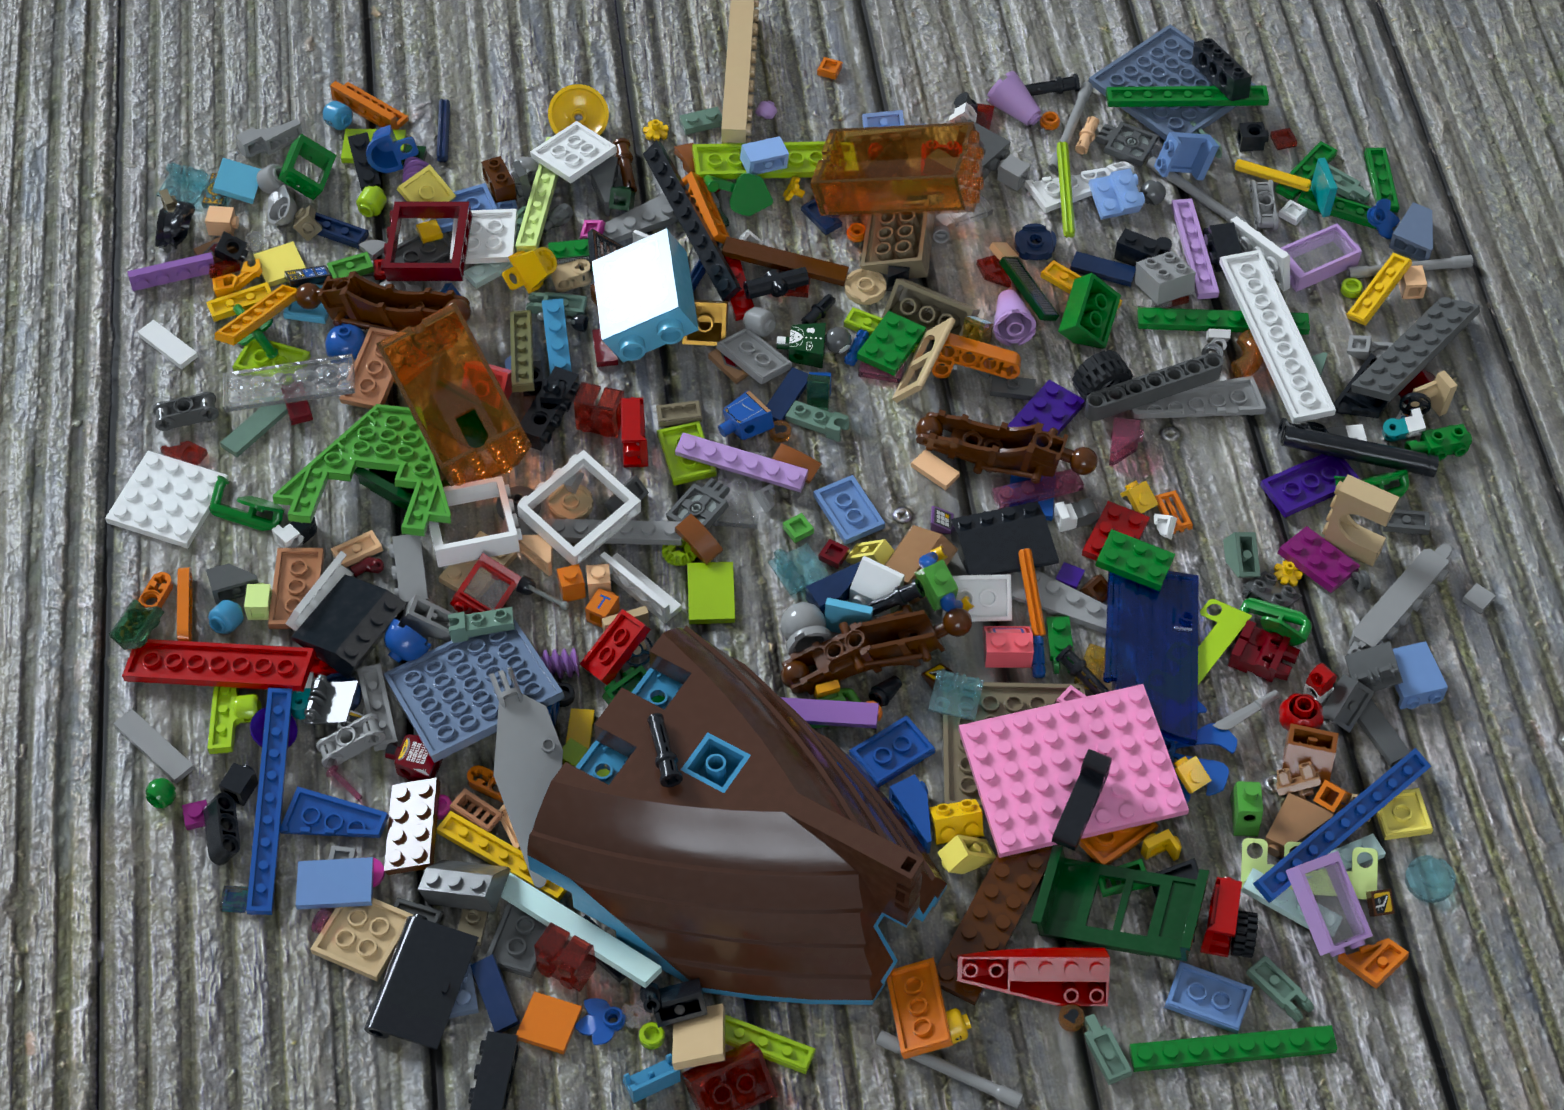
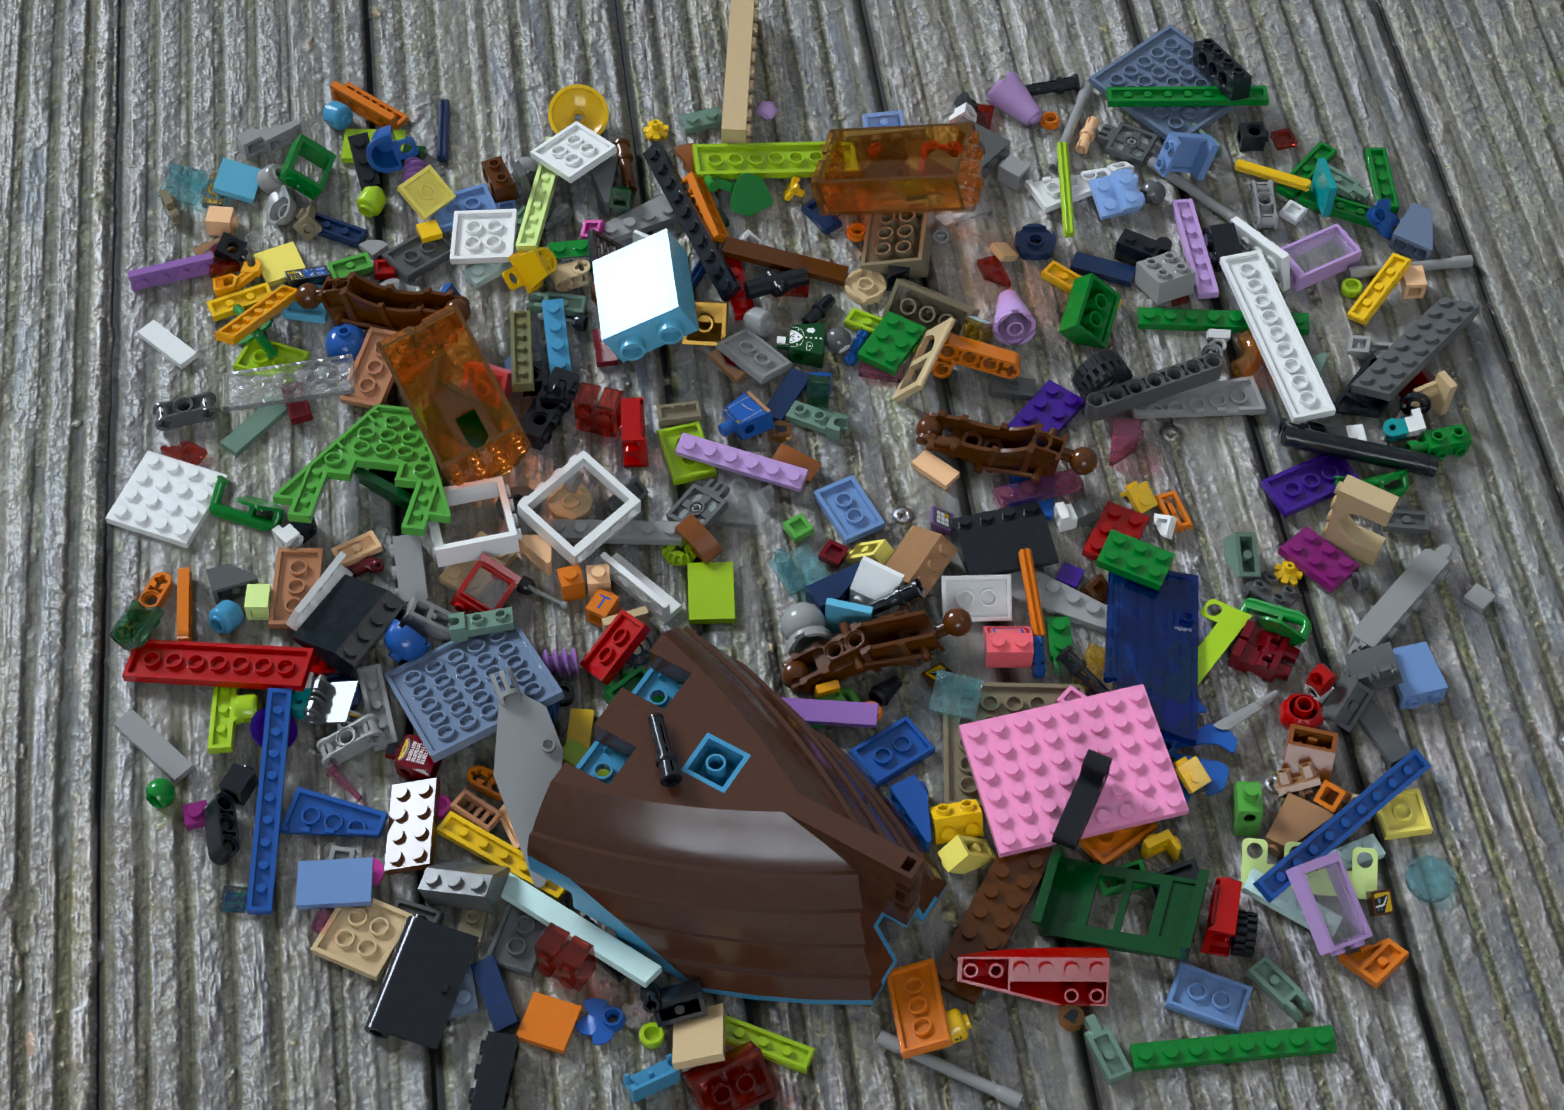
black piece [155,201,195,249] -> none
dark red window [381,202,473,281] -> none
light blue brick [740,136,789,175] -> none
orange tile [817,57,843,80] -> none
bright green torso [914,546,974,612] -> none
tile [999,257,1060,321] -> none

